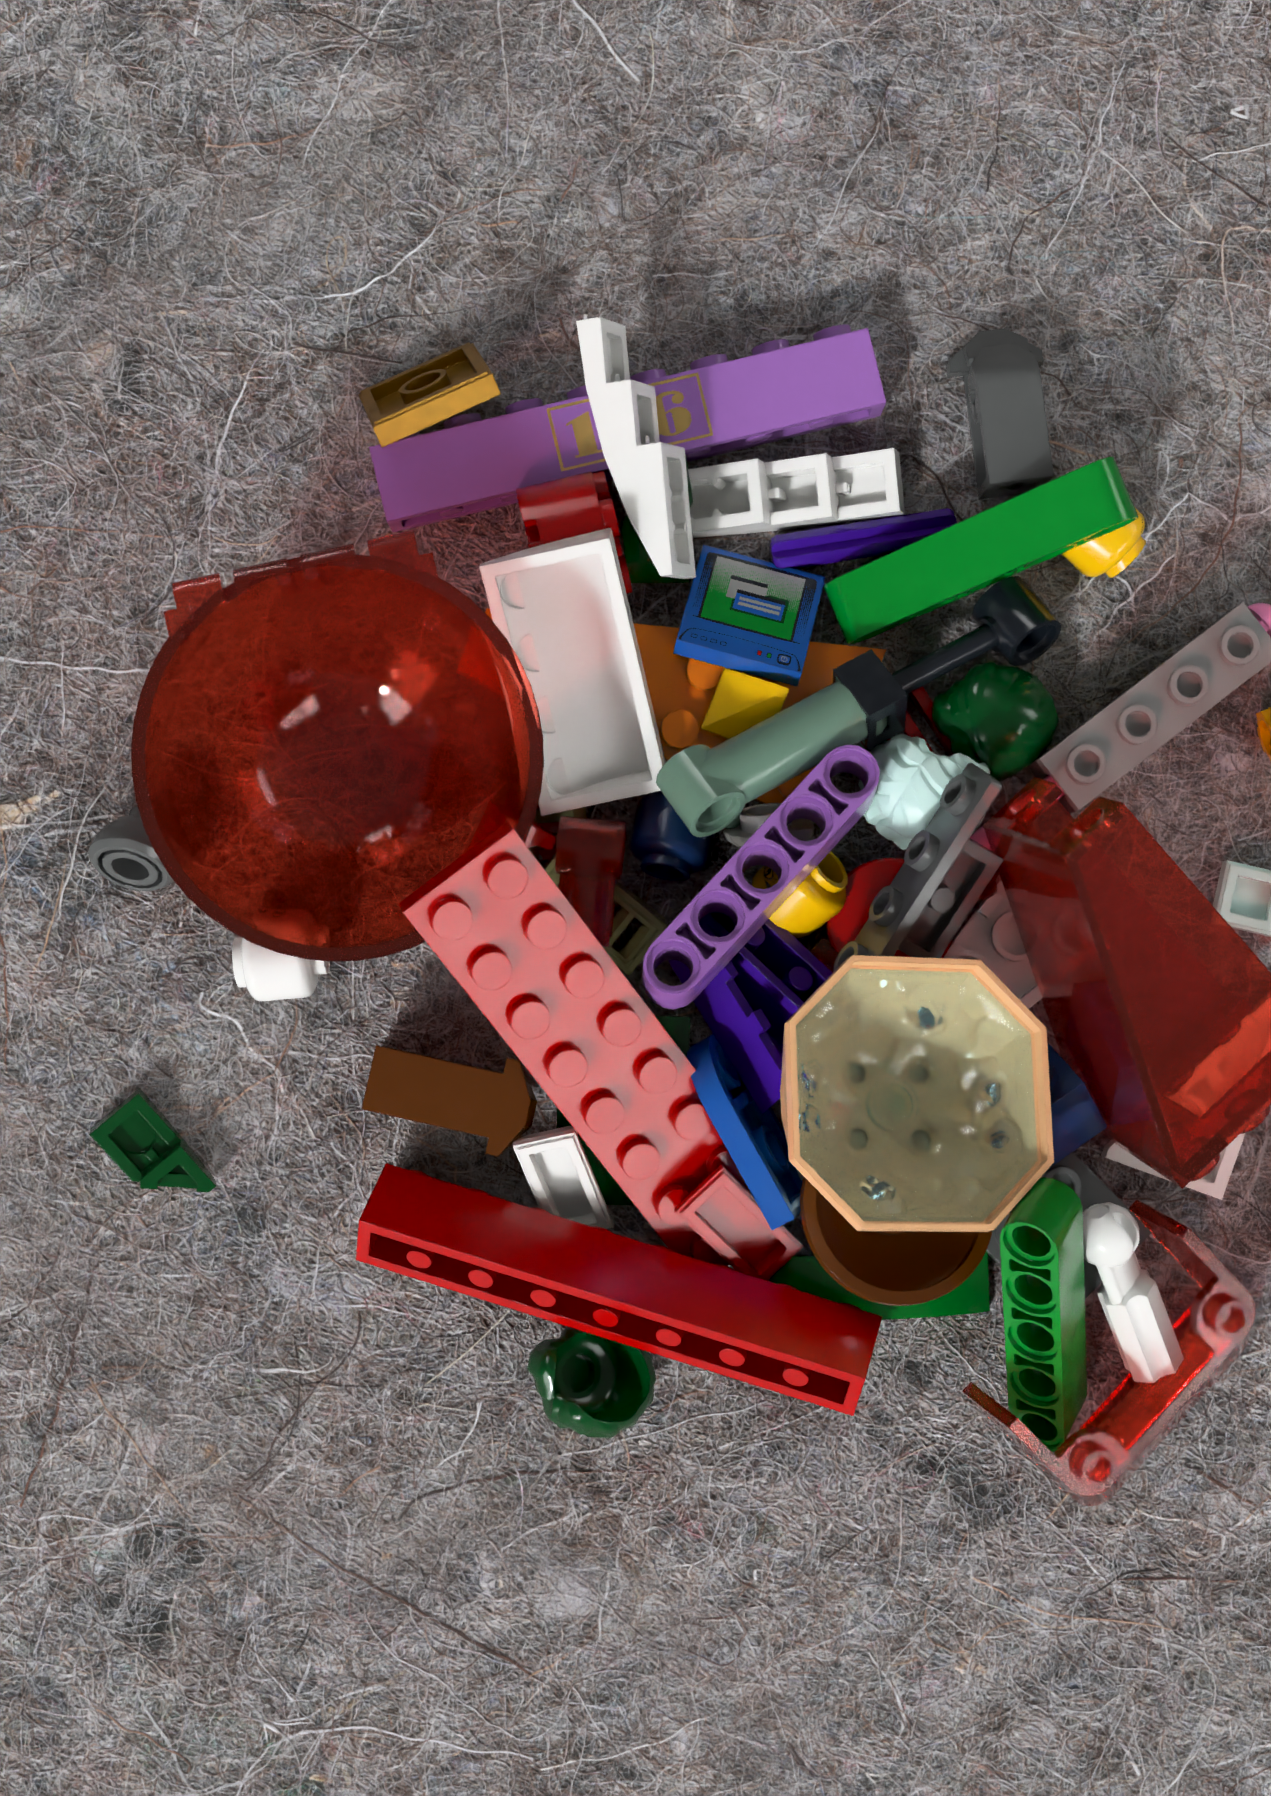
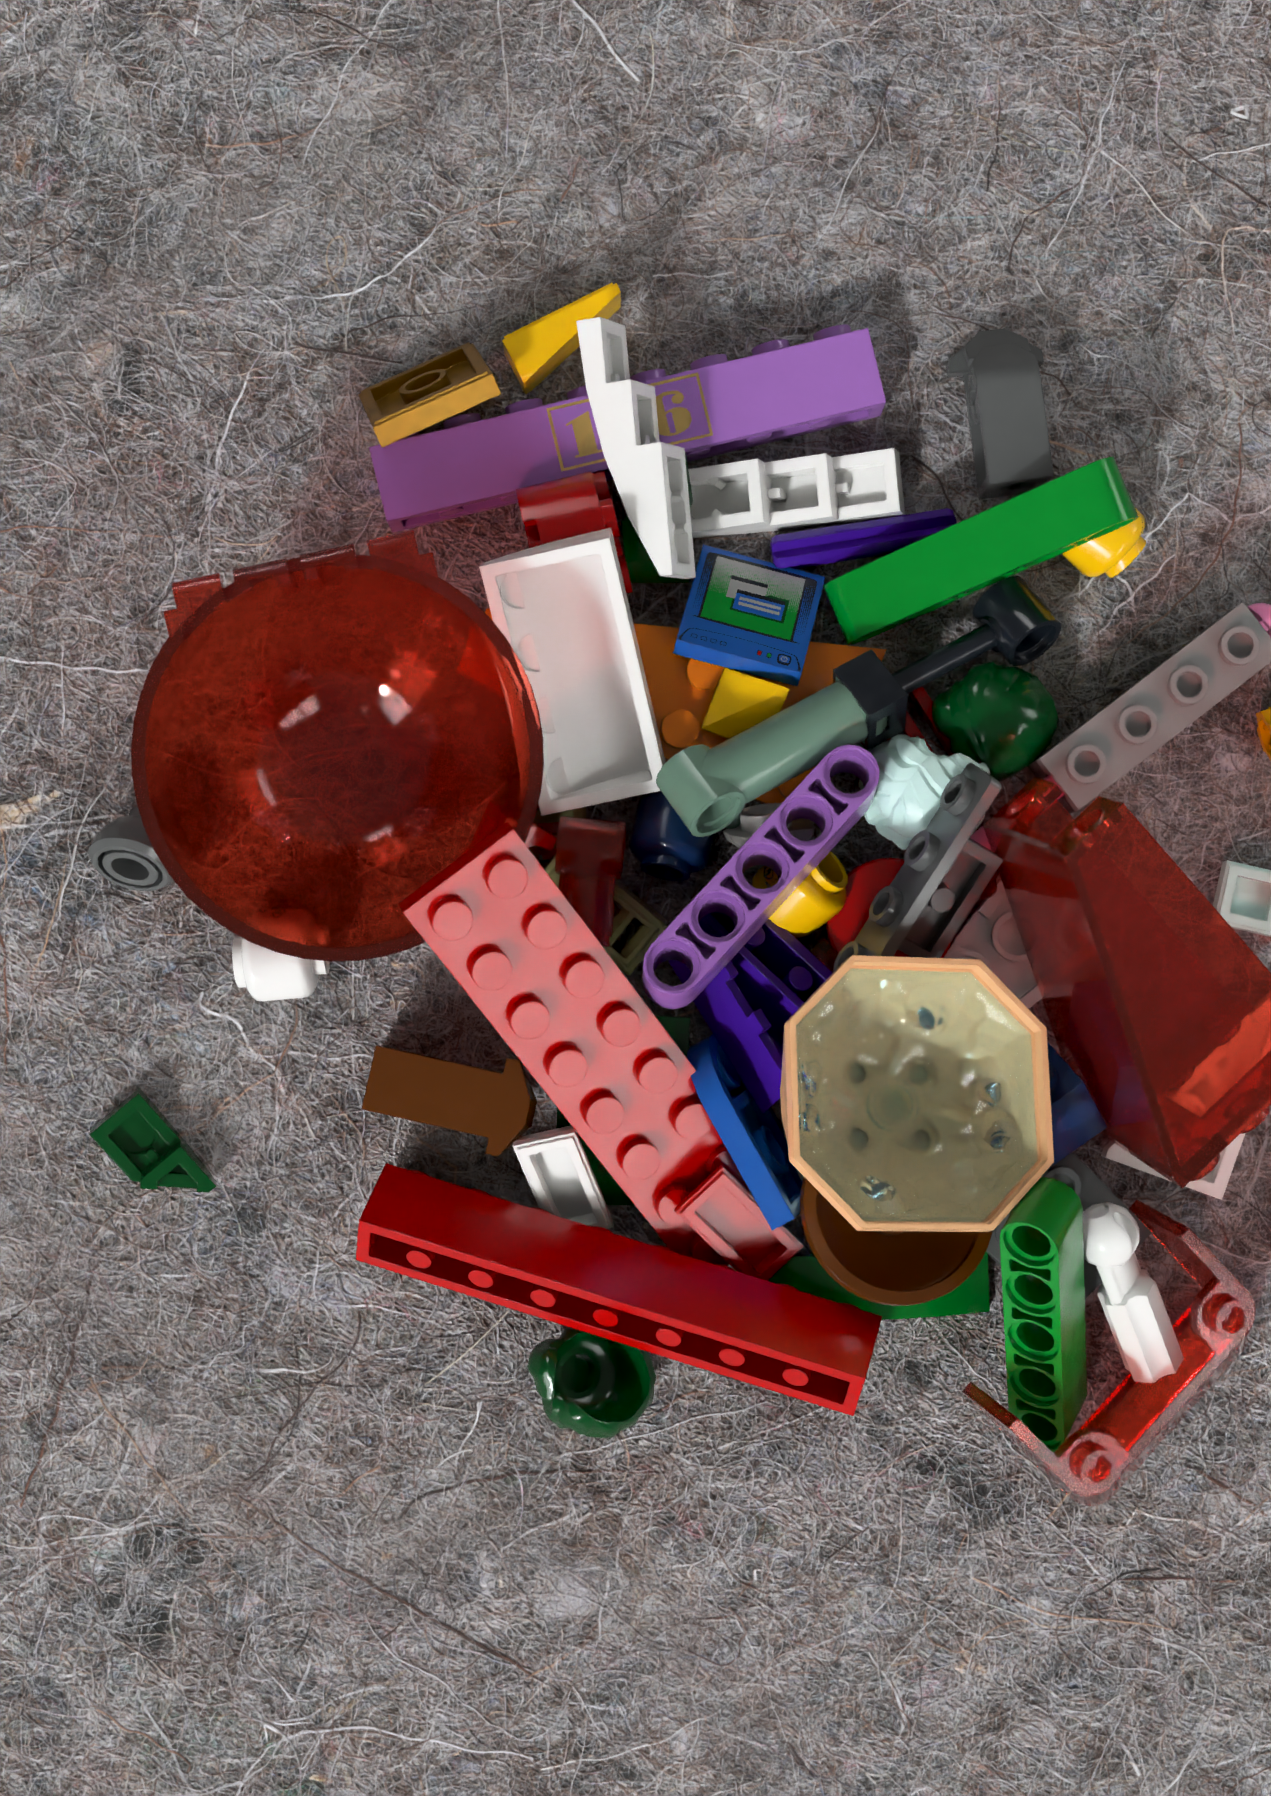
none -> yellow slope [502,283,621,394]

